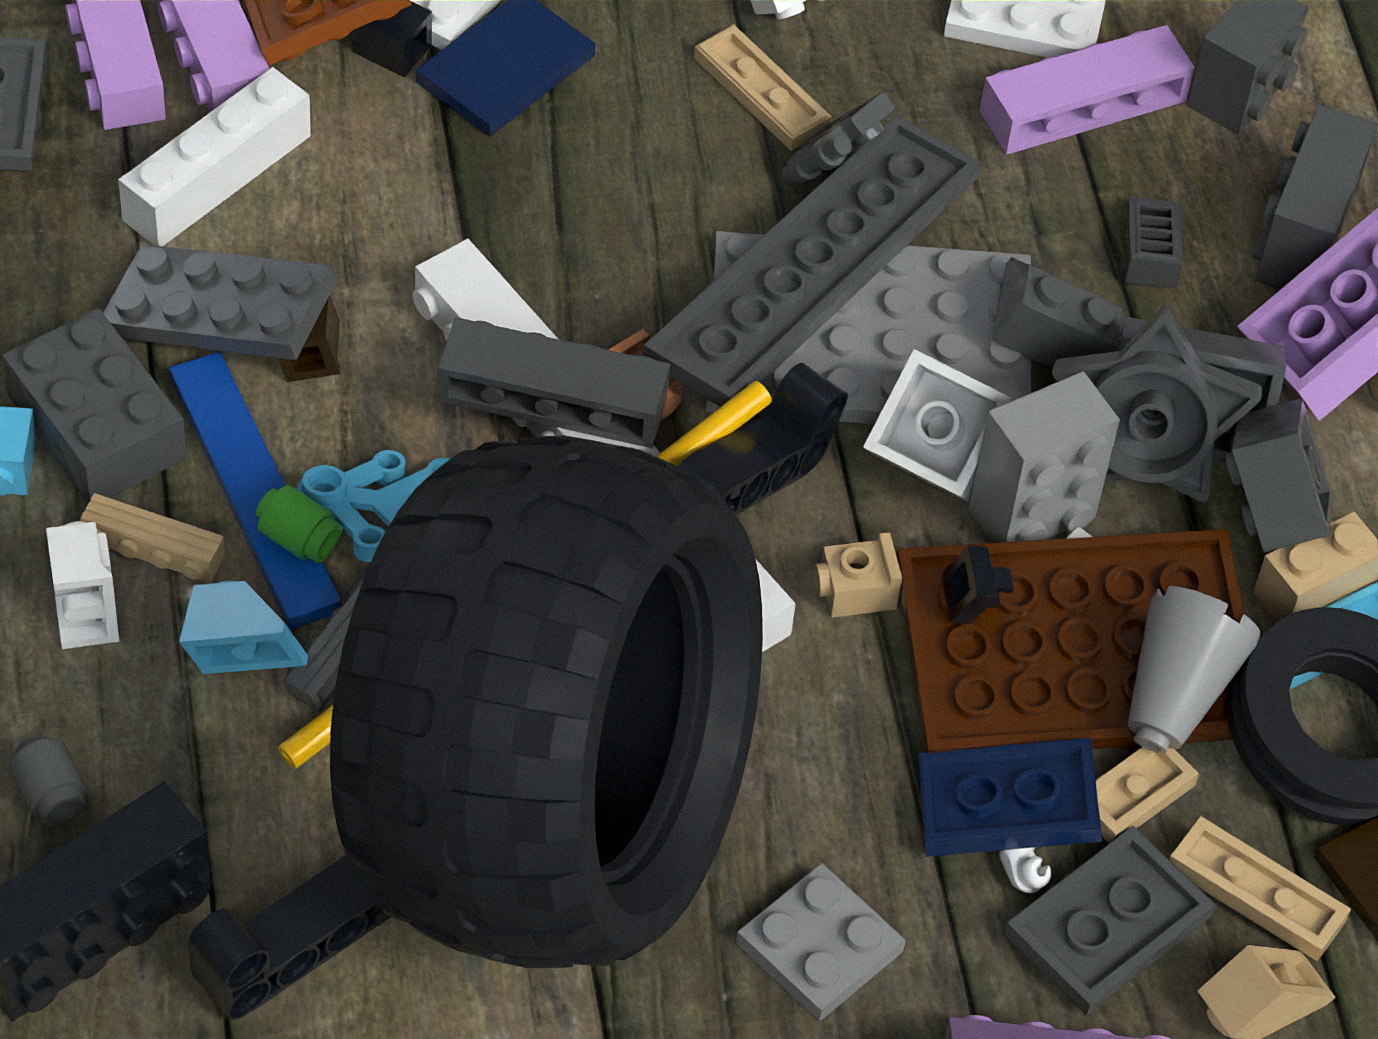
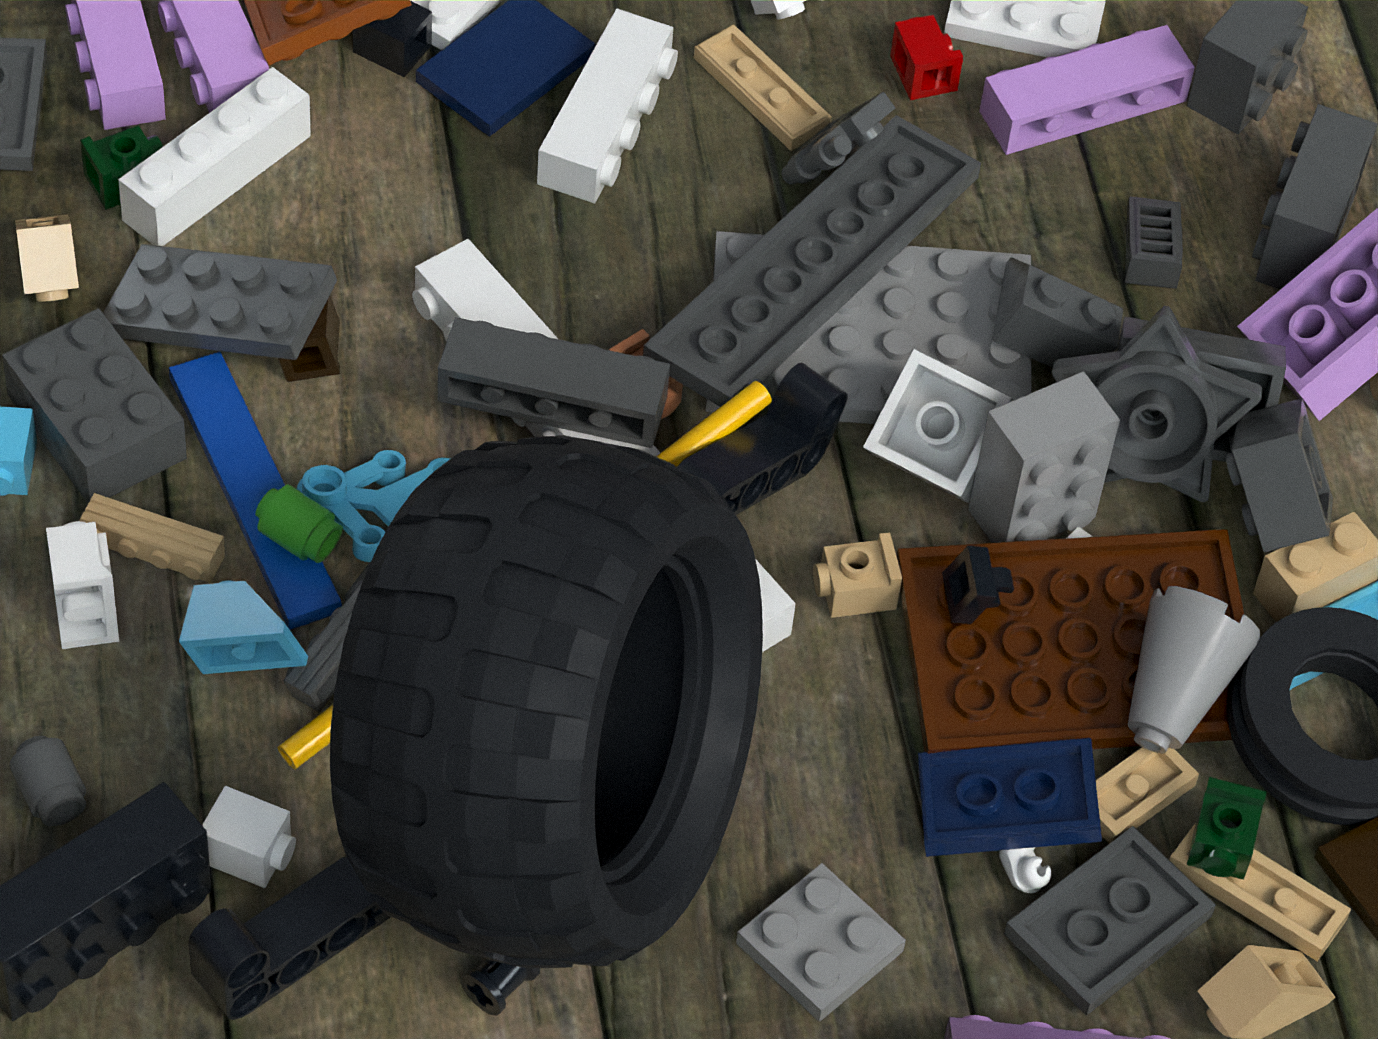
none -> slope [15,214,79,302]
none -> dark green brick [80,125,163,210]
none -> white brick [202,786,296,888]
none -> black bush [460,959,540,1016]
none -> white brick [537,9,678,204]
none -> red brick [890,15,963,100]
none -> dark green brick [1186,777,1267,880]

